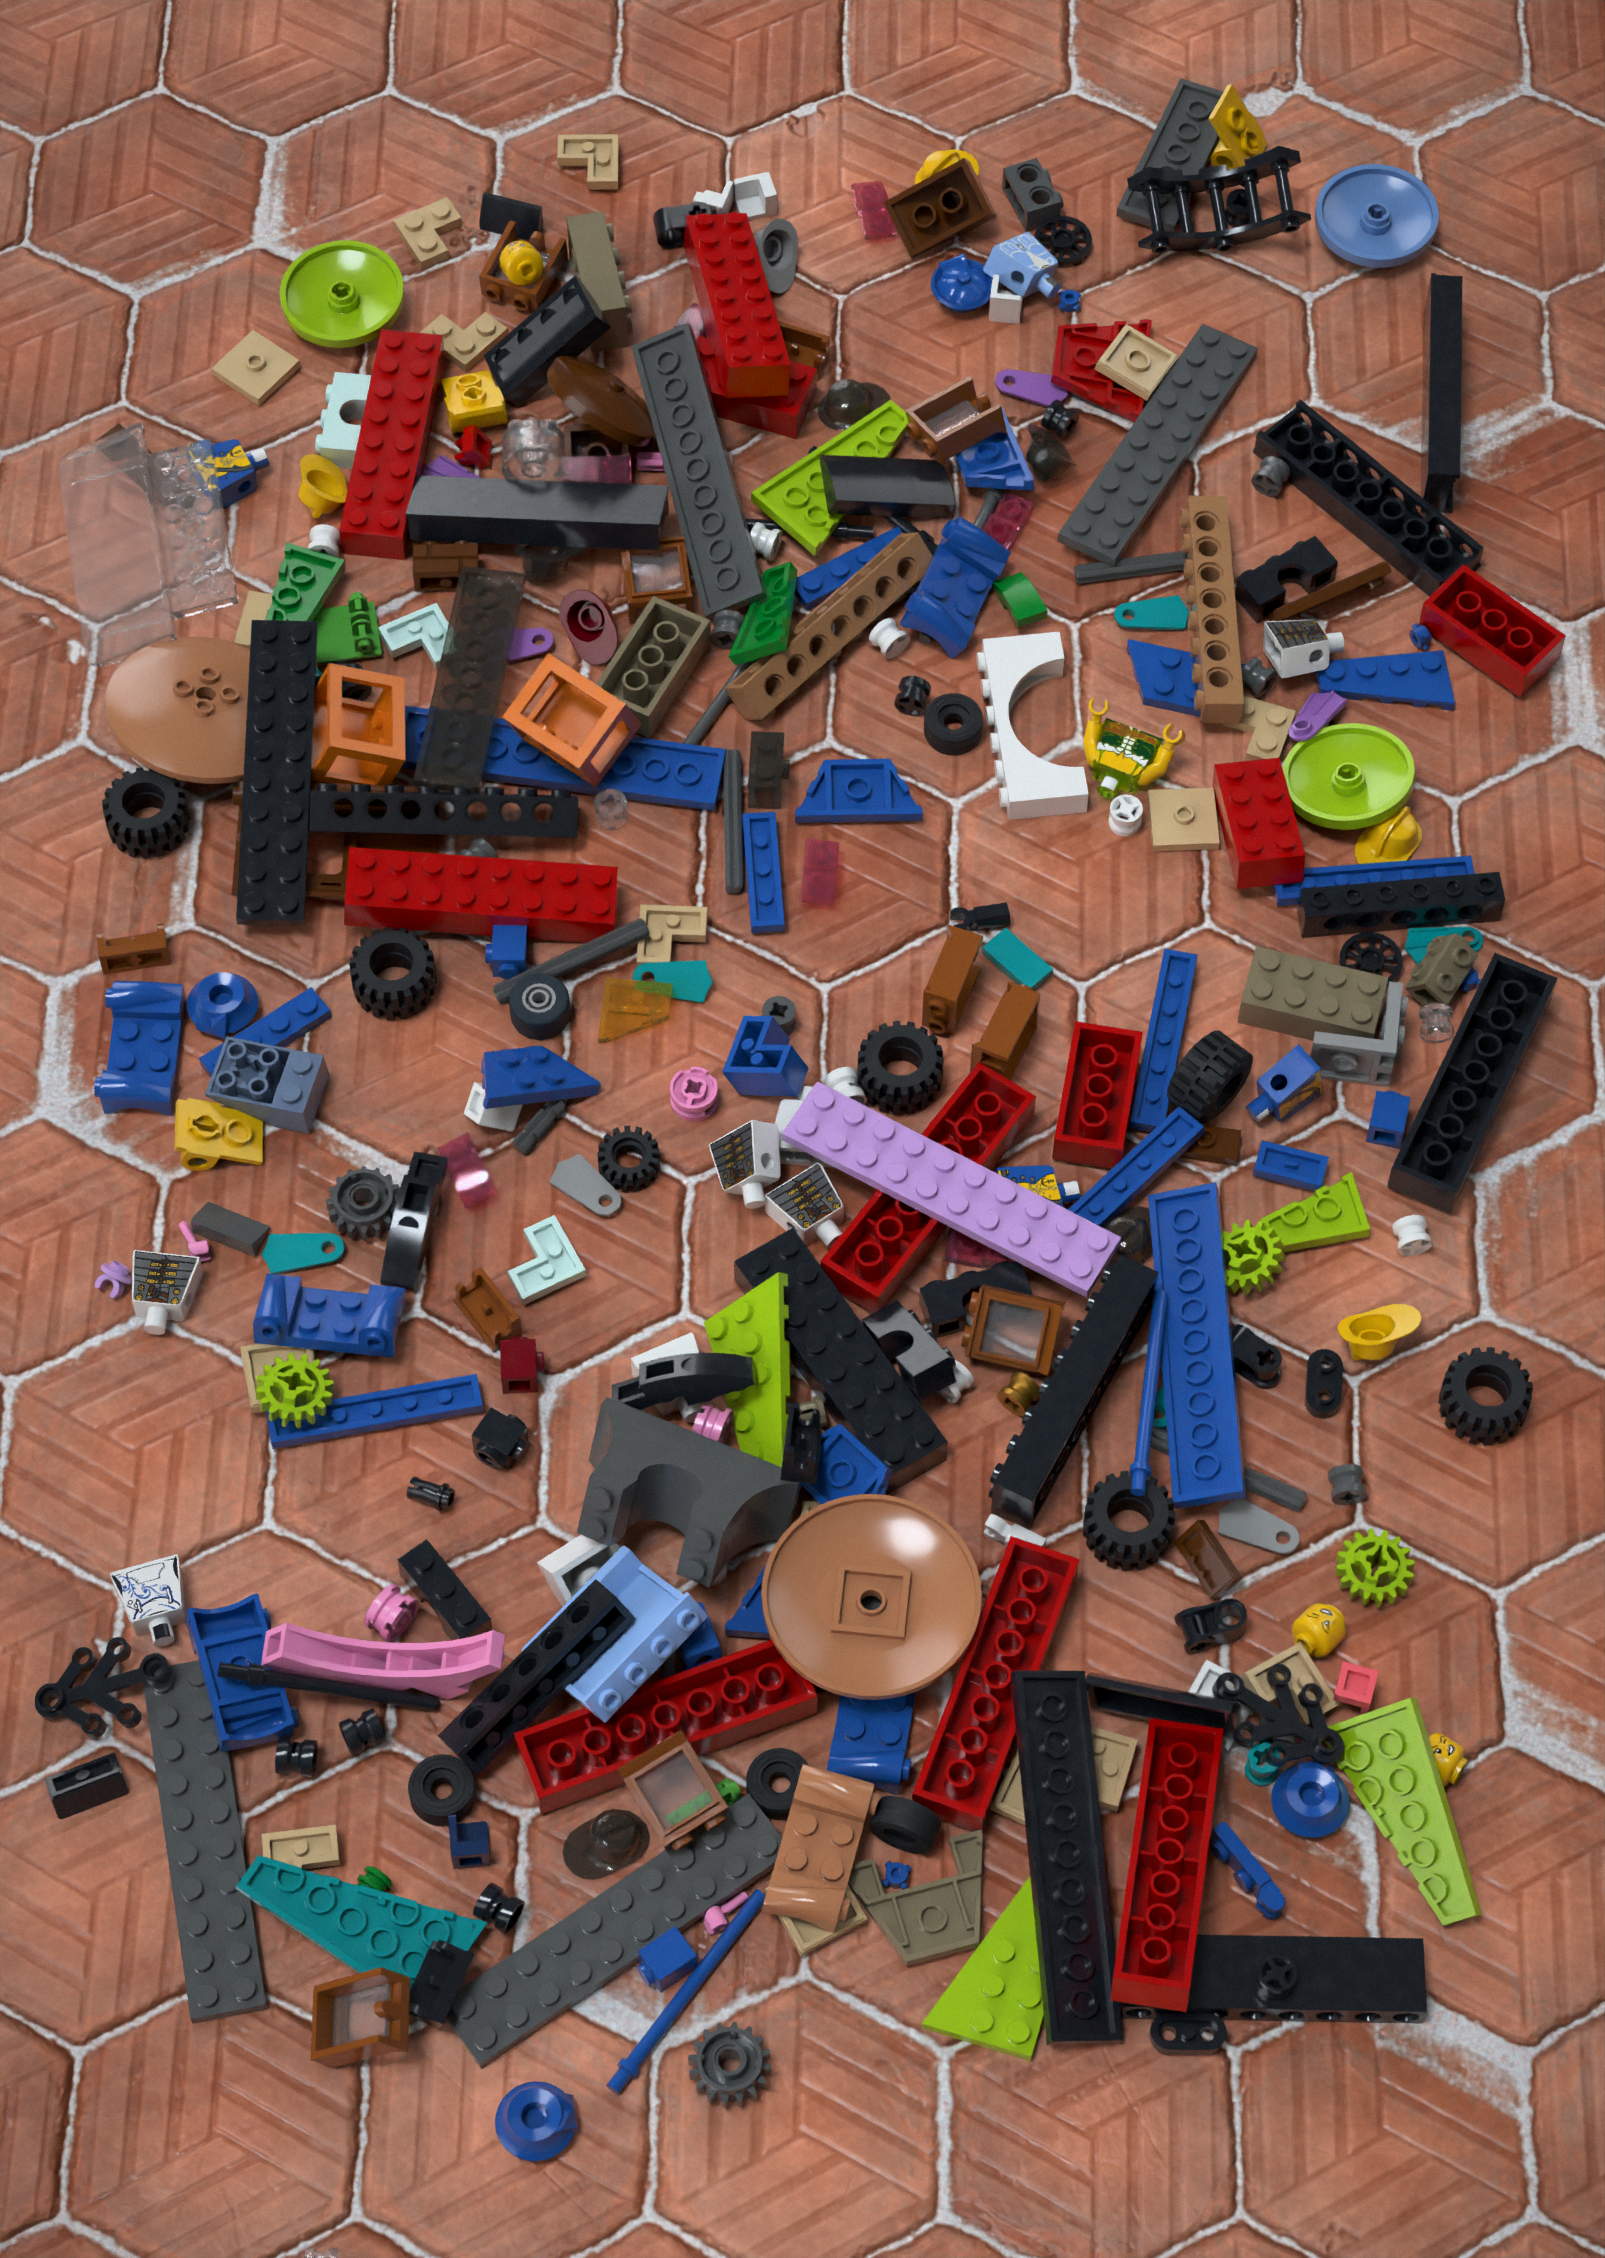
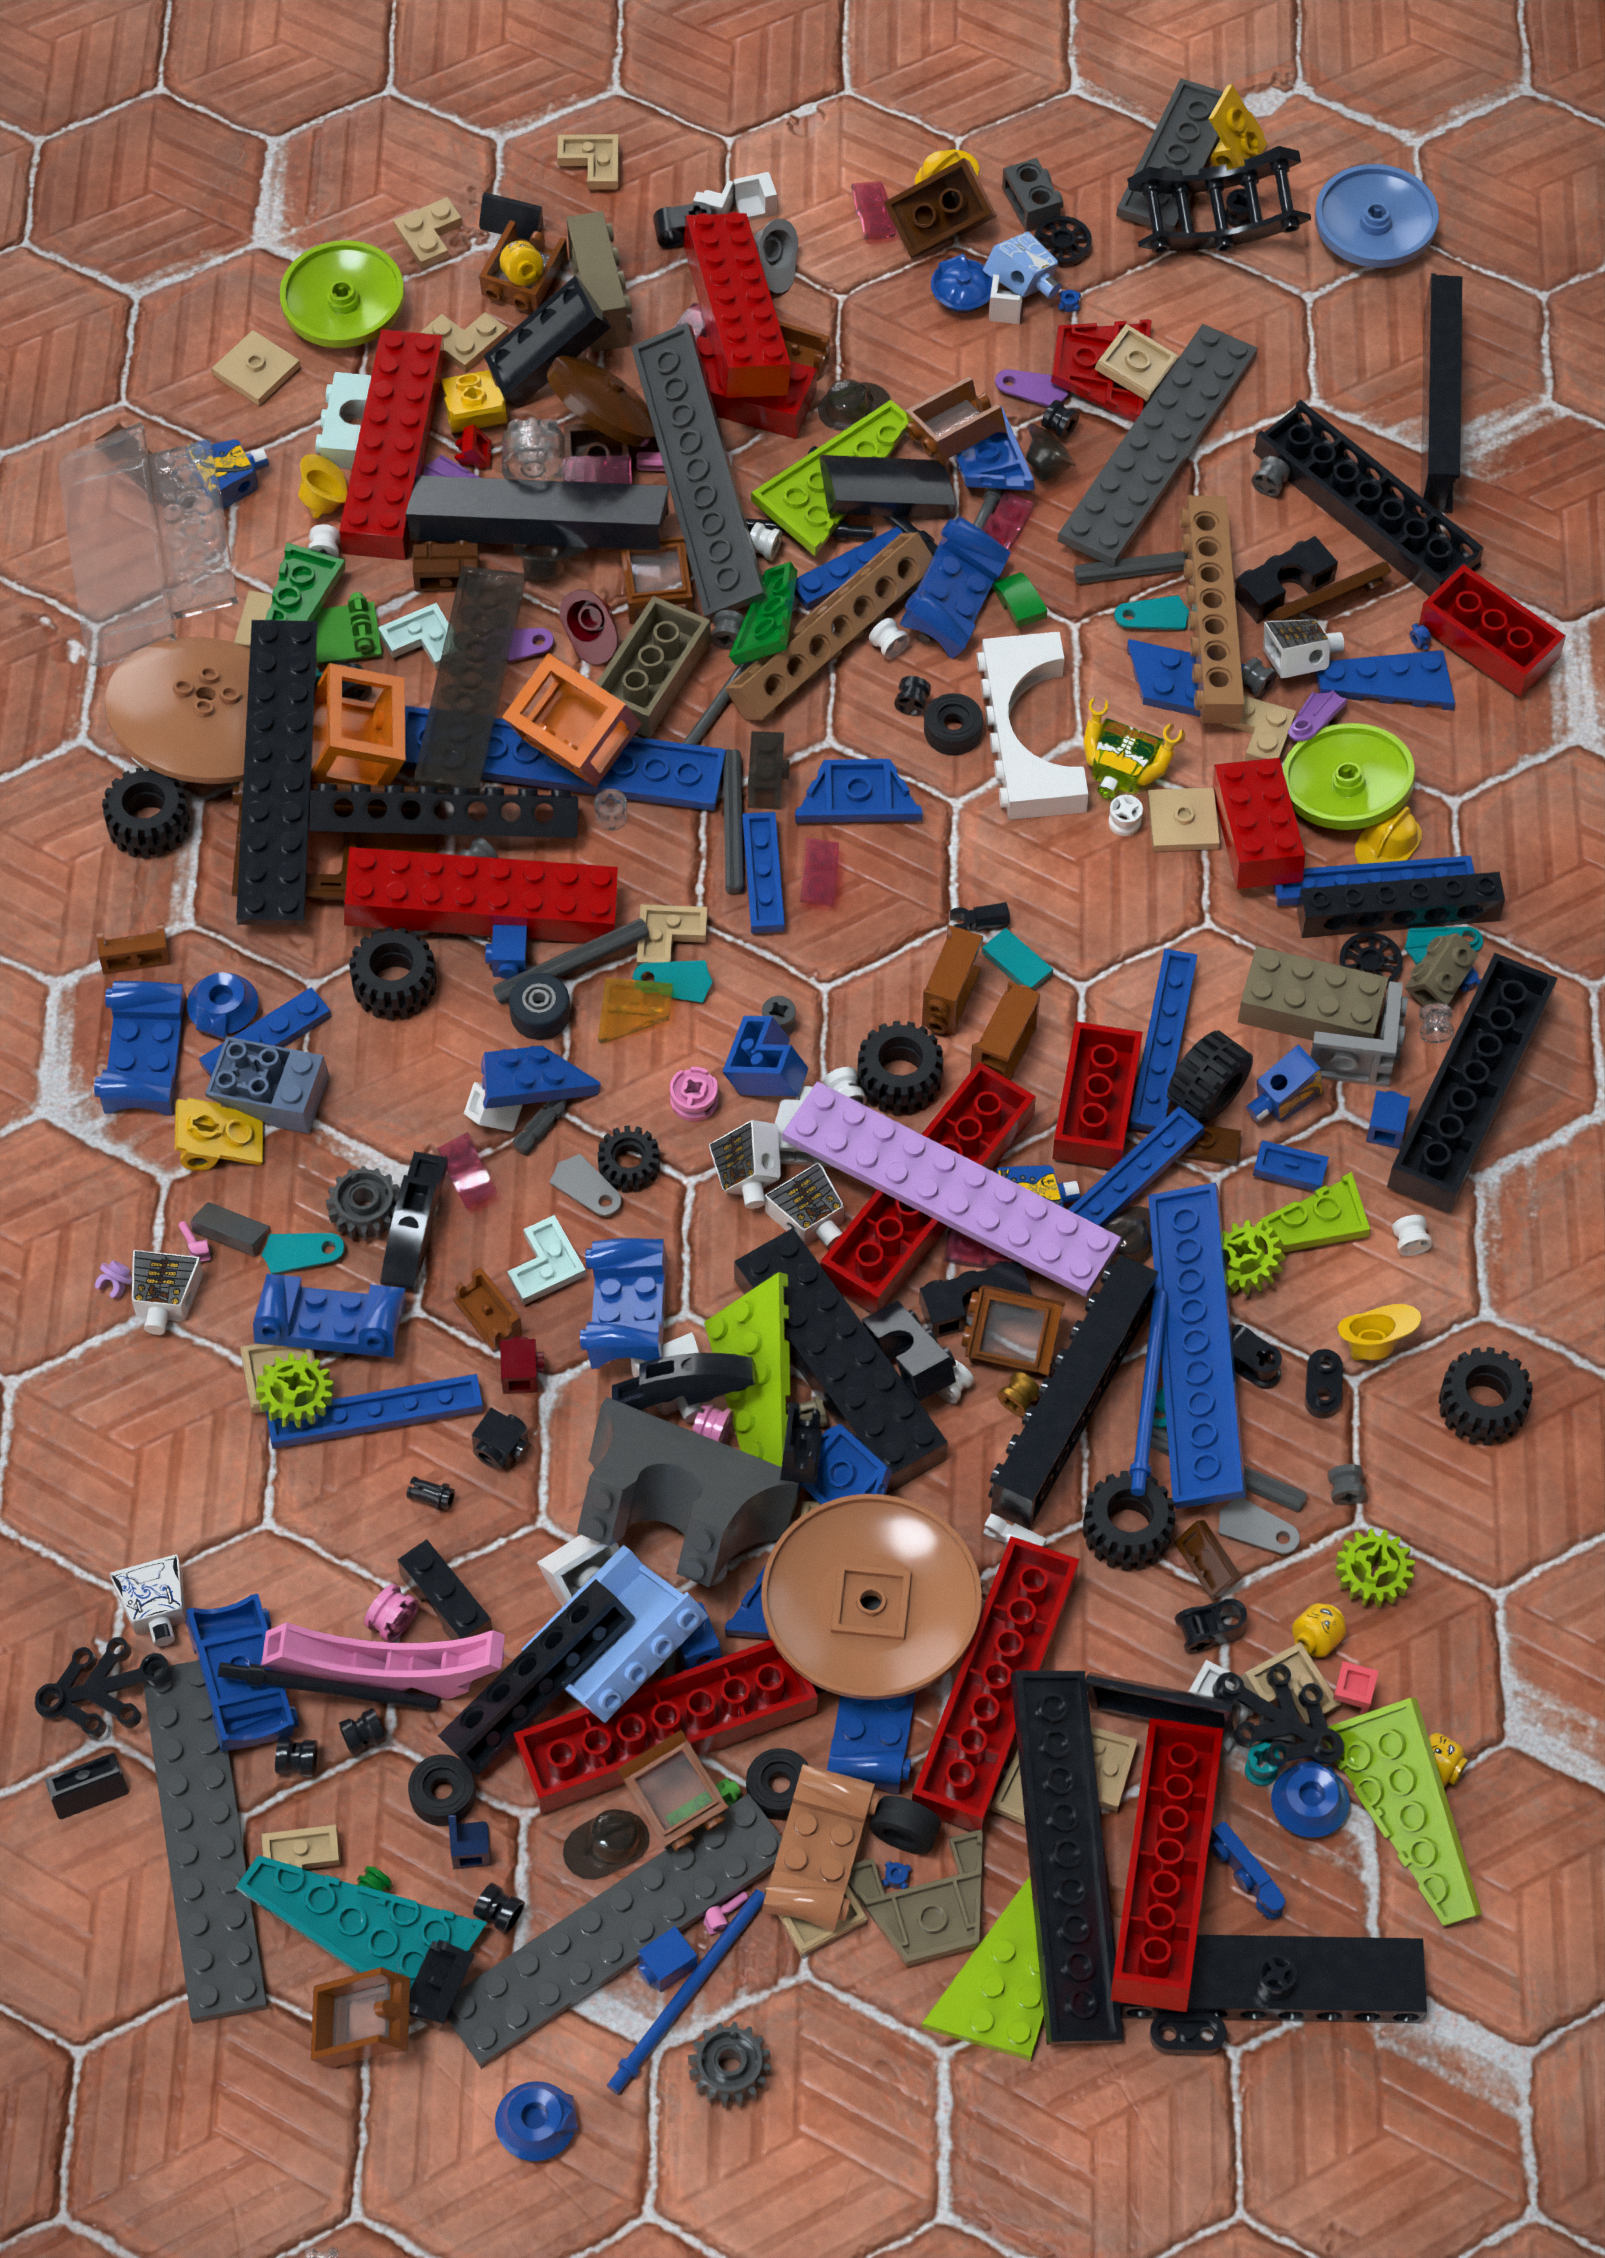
none -> blue piece [580,1238,667,1369]

